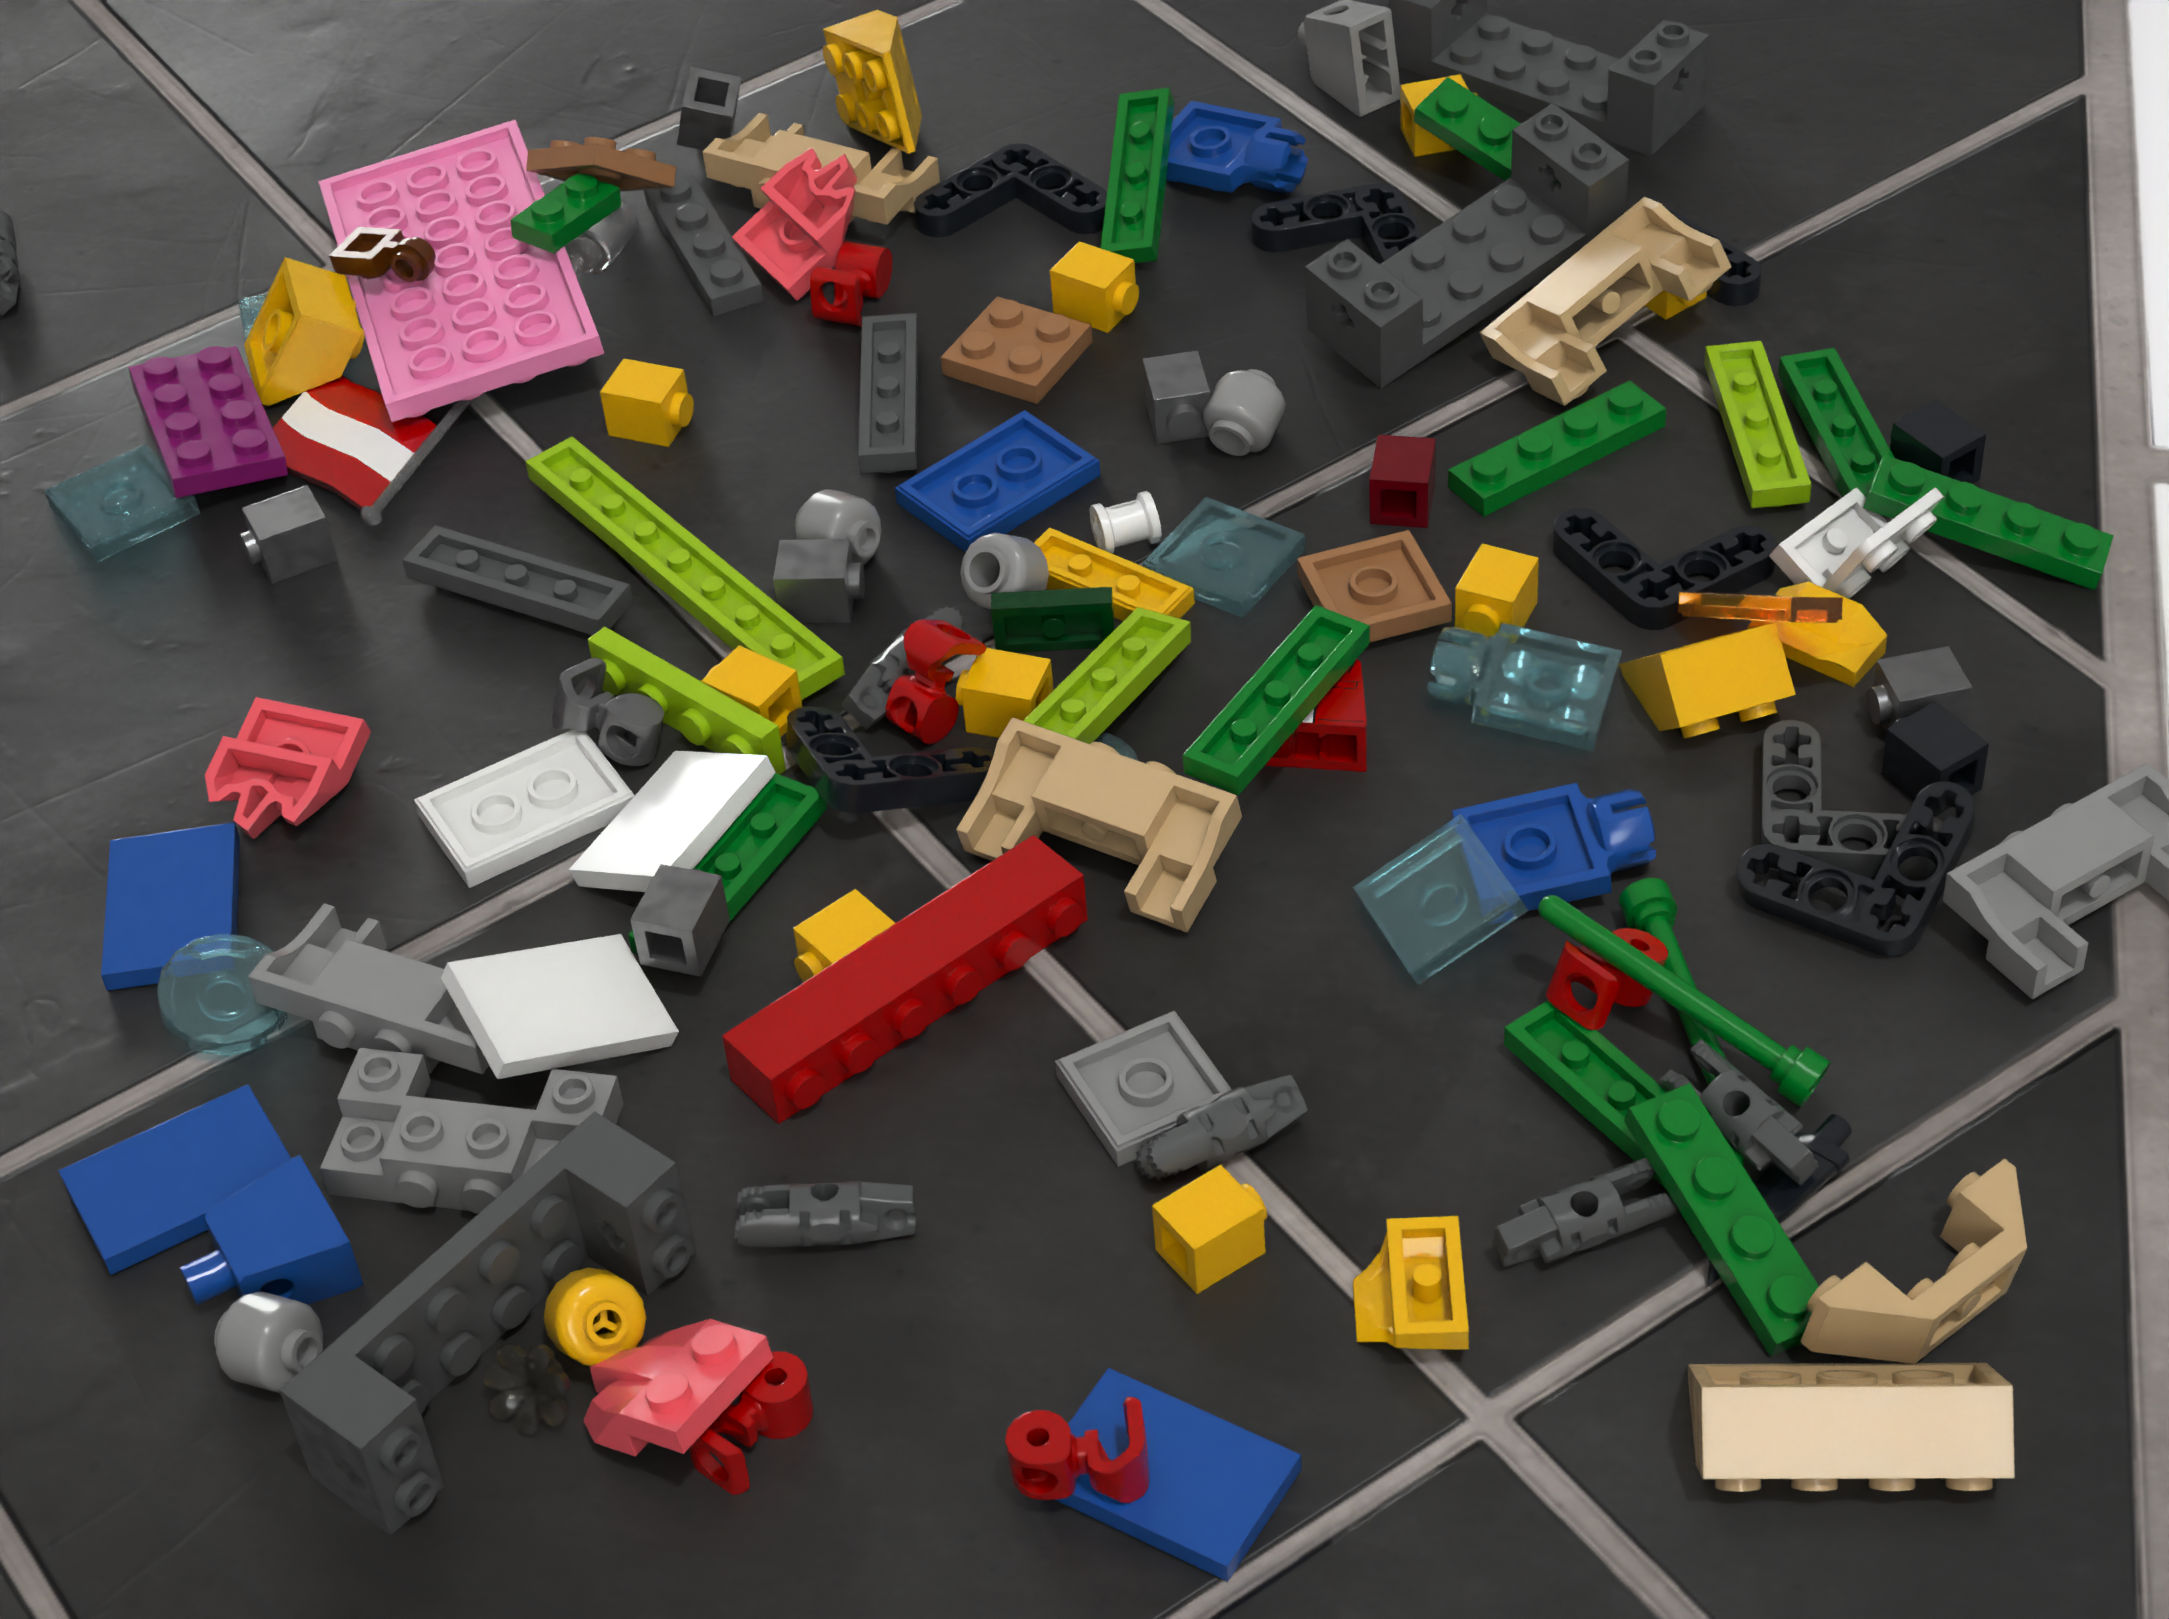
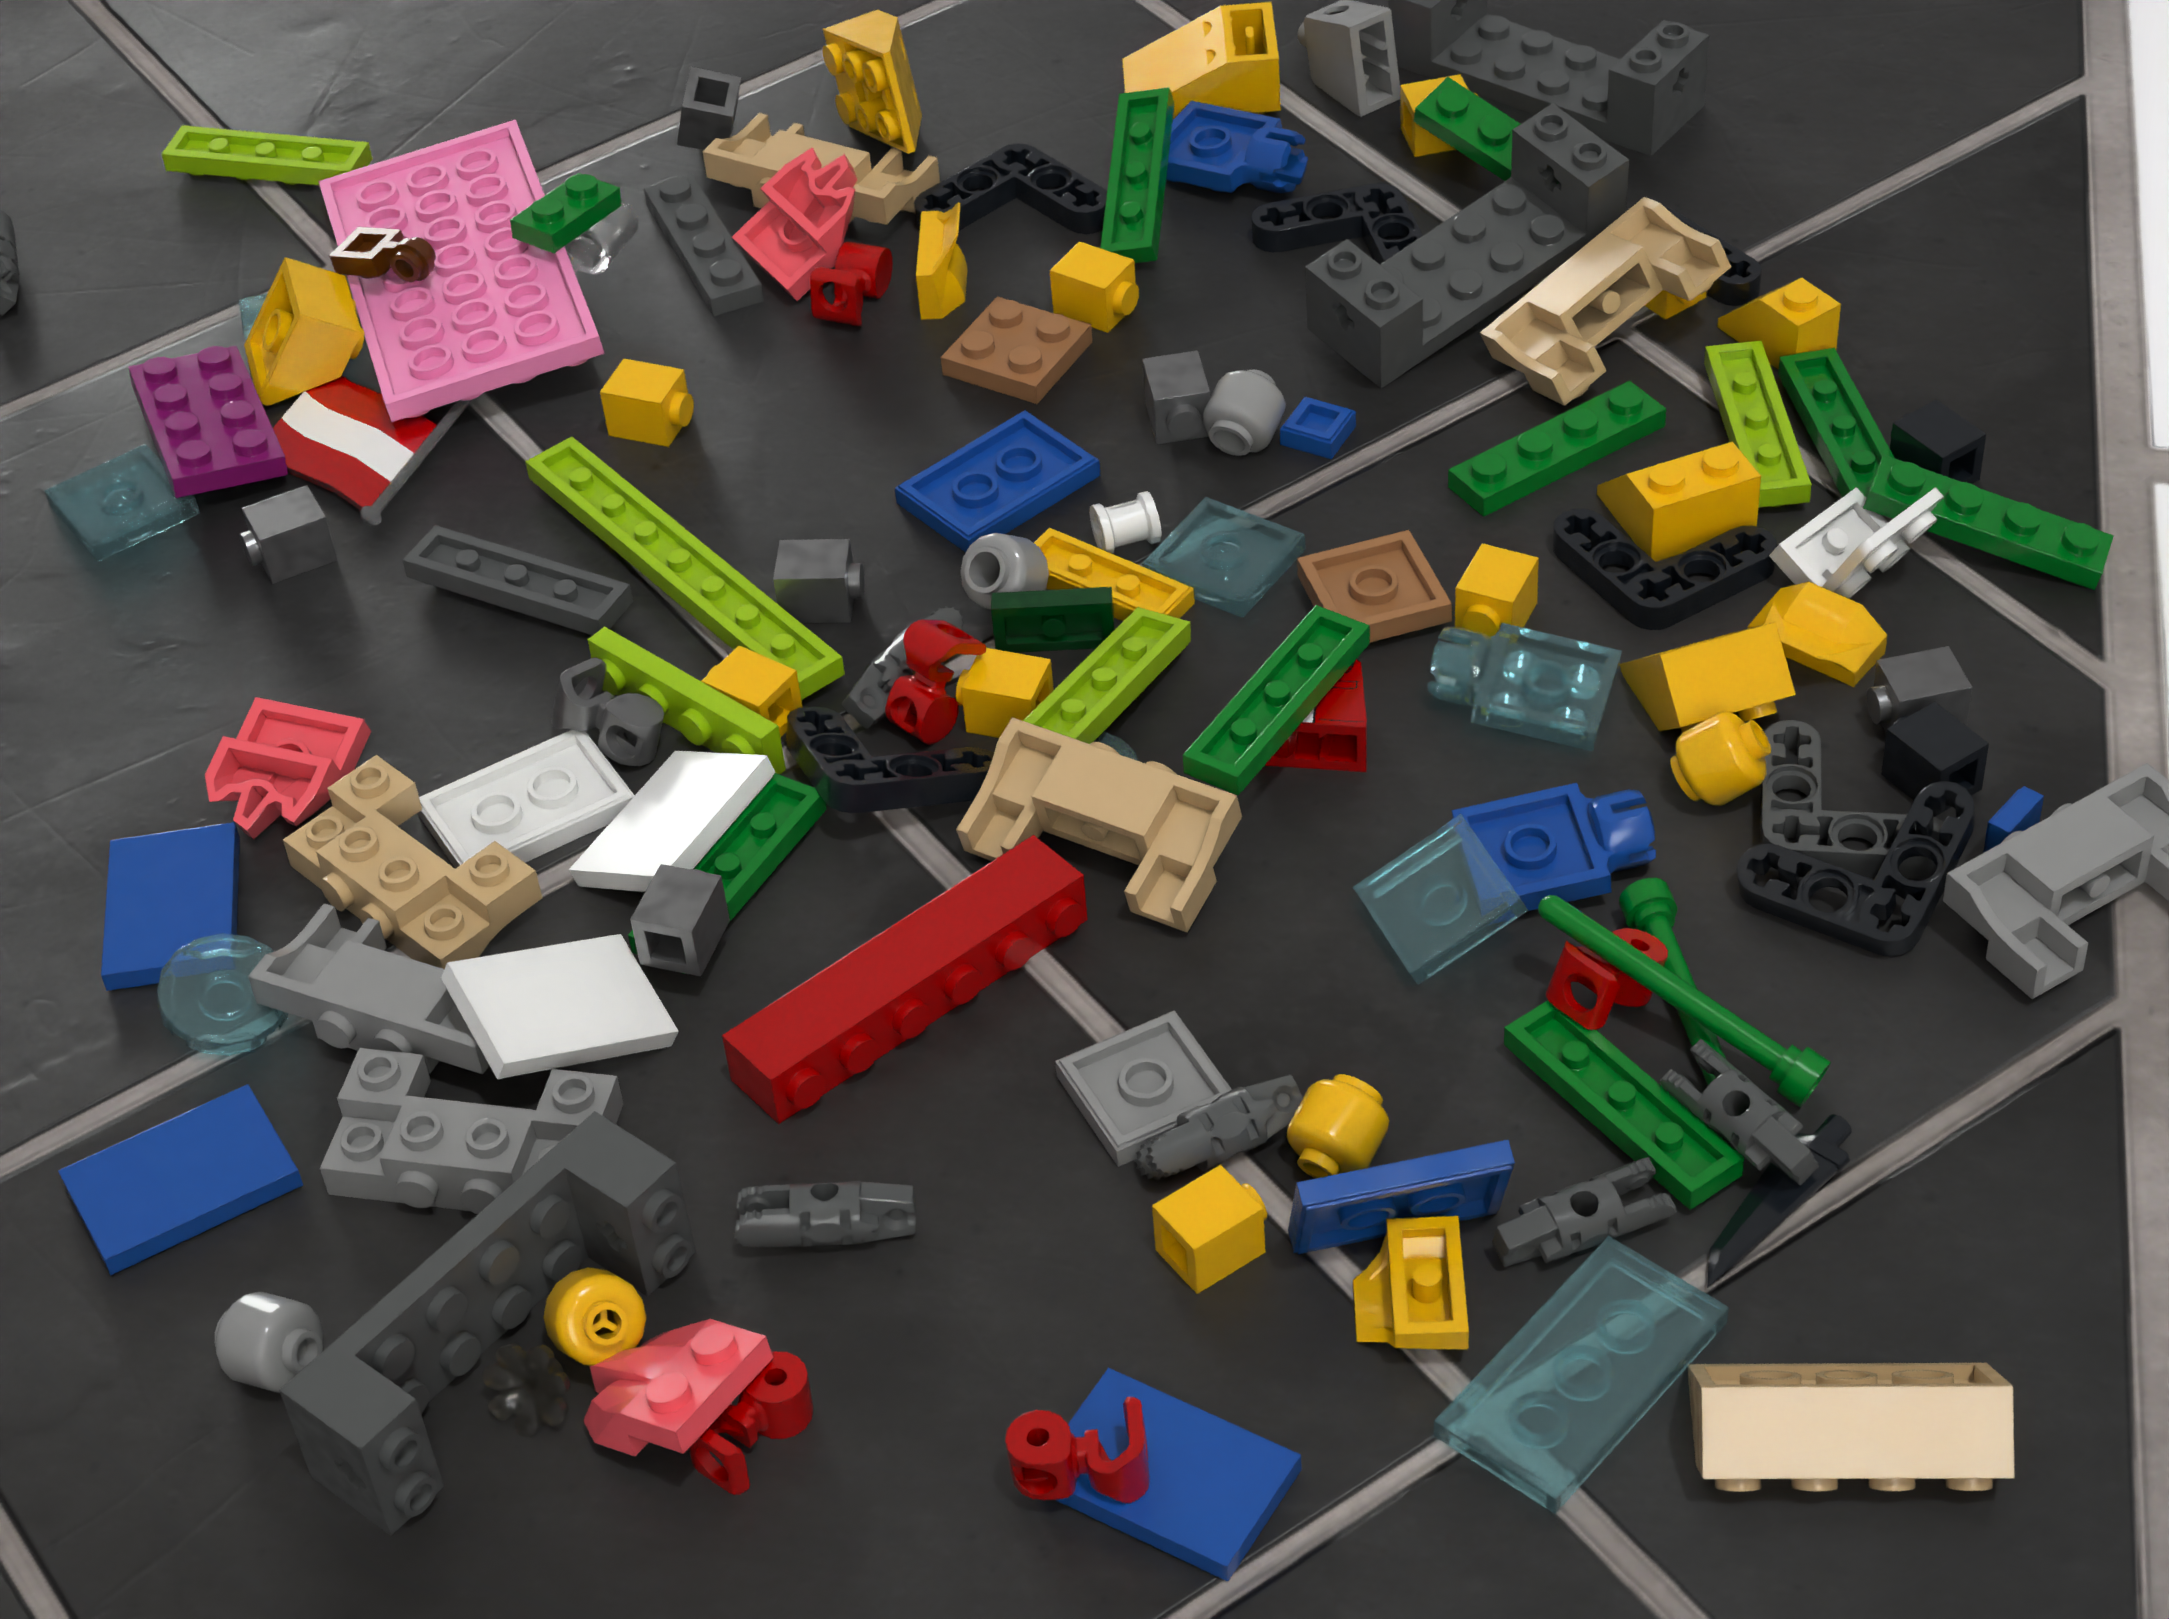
blue torso [180,1155,364,1305] -> none
medium nougat plate [526,137,676,192] -> none
yellow brick [793,889,895,983] -> none
light grey head [795,489,882,566] -> none
dark grey plate [858,313,919,473] -> none
dark red brick [1369,435,1436,528] -> none
green plate [1624,1083,1819,1357] -> none
clear orange tile [1678,592,1843,623] -> none
tan slope [1800,1158,2027,1364] -> none
none -> lime plate [161,125,372,185]
none -> tan bracket [283,755,542,969]
none -> yellow slope [916,202,968,320]
none -> yellow slope [1122,2,1281,119]
none -> blue tile [1280,397,1356,460]
none -> yellow head [1287,1074,1389,1178]
none -> blue tile [1288,1140,1515,1254]
none -> clear light blue tile [1434,1236,1729,1514]
none -> yellow slope [1597,442,1761,562]
none -> yellow head [1670,711,1771,806]
none -> yellow slope [1717,278,1841,369]
none -> blue tile [1983,786,2044,853]

